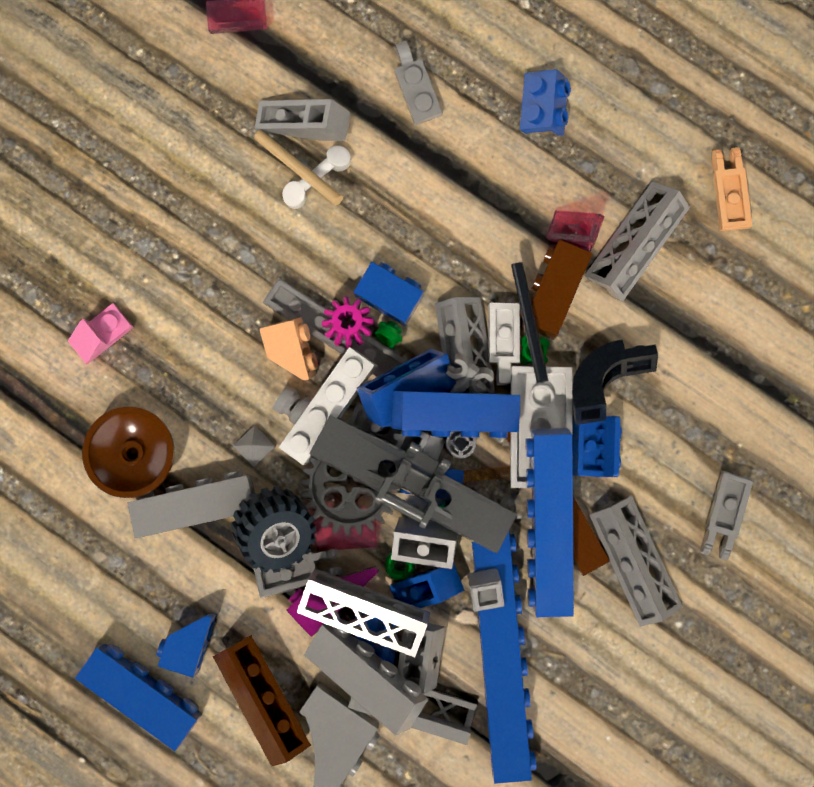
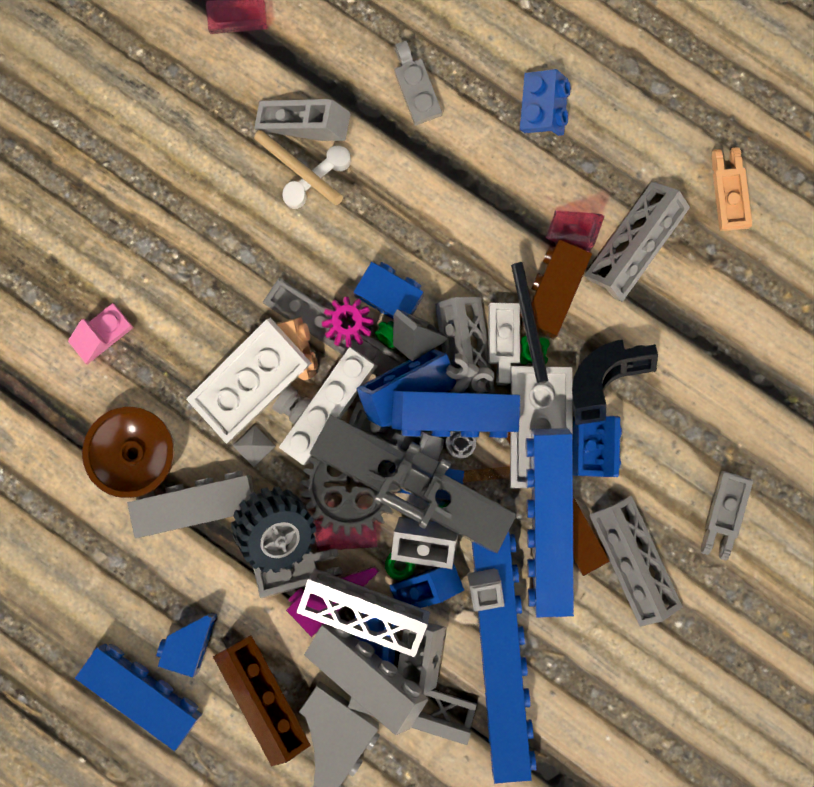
none -> white plate [186,318,312,444]
none -> dark grey slope [393,309,448,362]

